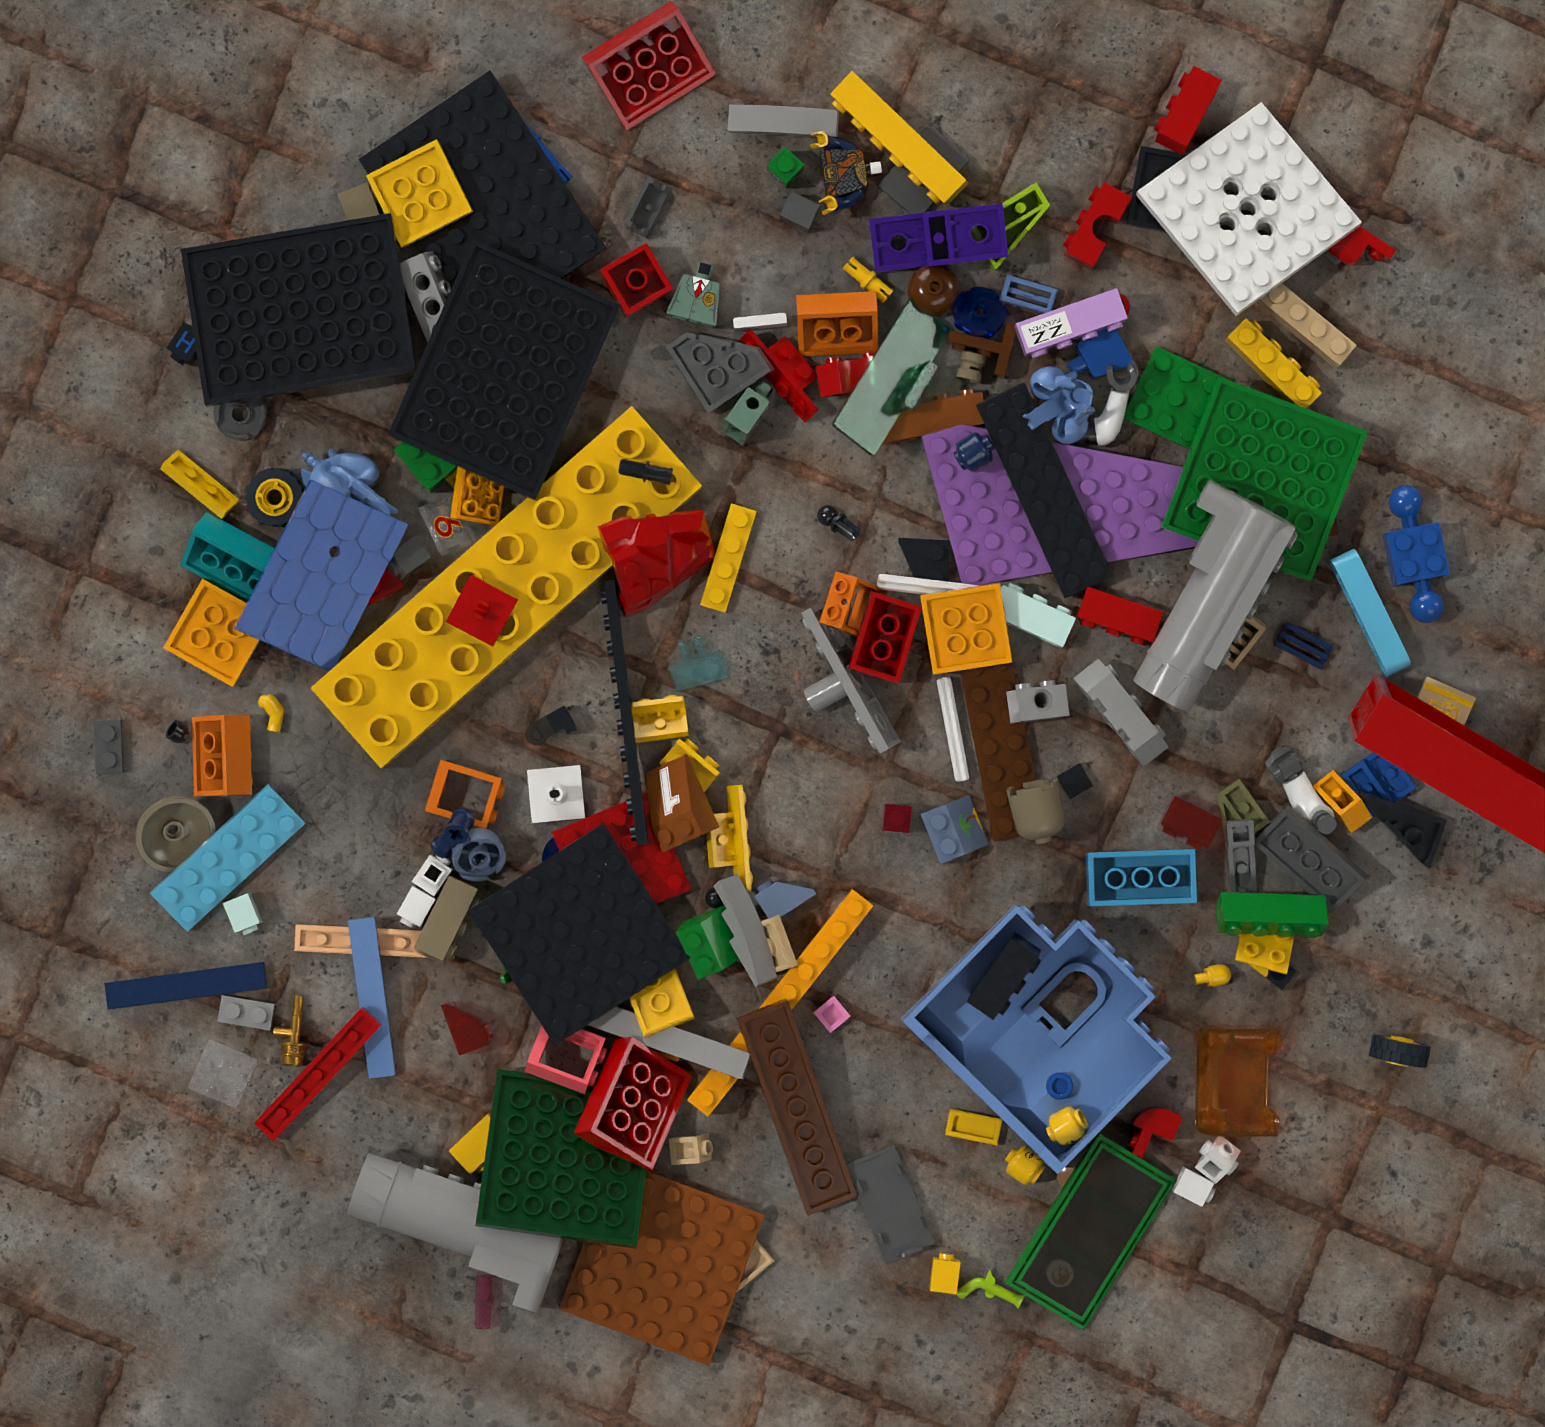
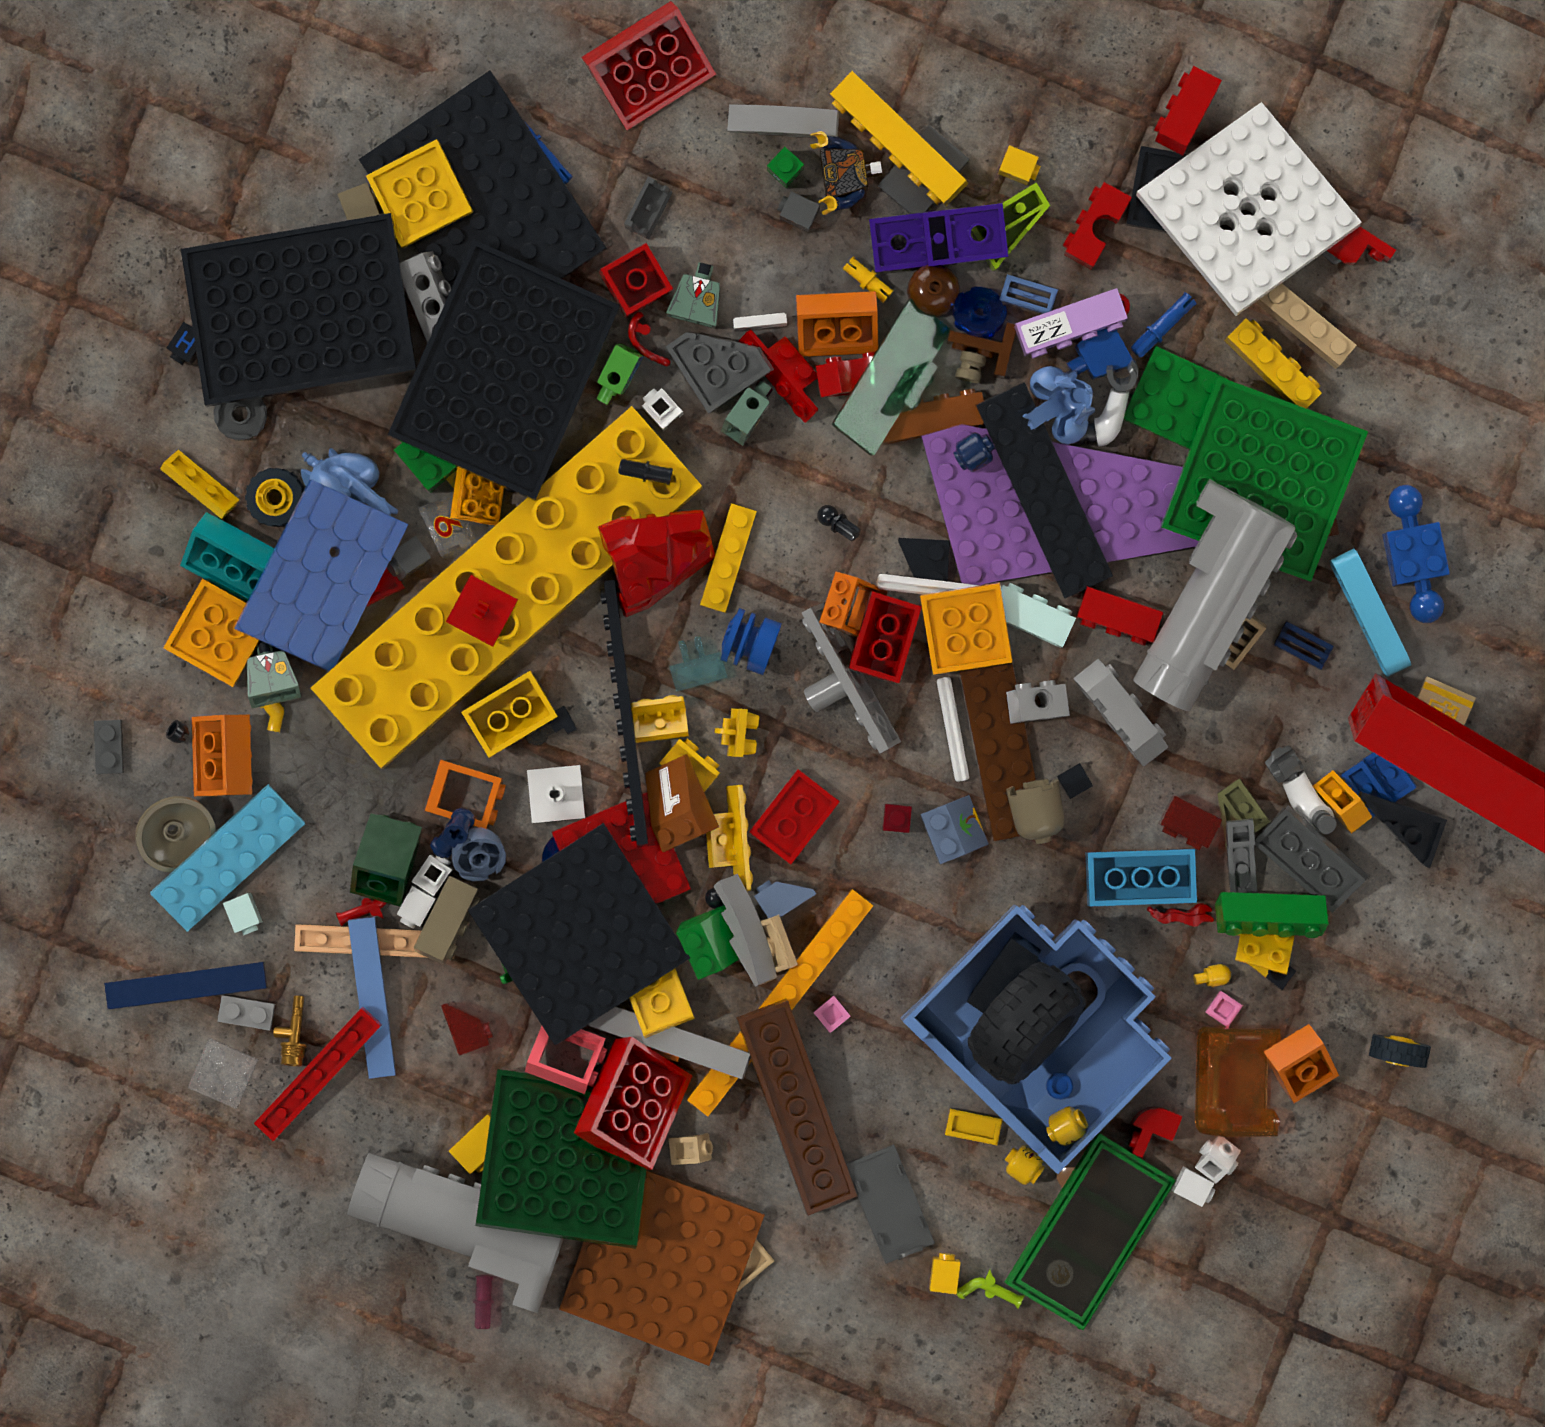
none -> sand green torso [247,642,301,708]
none -> red piece [336,898,387,927]
none -> dark green slope [350,813,422,907]
none -> yellow slope [461,670,558,758]
none -> bright green torso [596,343,644,406]
none -> red piece [628,312,671,366]
none -> white window [642,388,683,431]
none -> yellow hips [714,708,759,757]
none -> blue wheel [720,608,782,675]
none -> red plate [749,769,840,865]
none -> black tyre [968,962,1086,1084]
none -> yellow brick [998,145,1041,185]
none -> blue axle [1131,292,1197,358]
none -> red hair [1147,903,1214,927]
none -> bright pink tile [1205,991,1243,1028]
none -> orange brick [1264,1024,1339,1103]

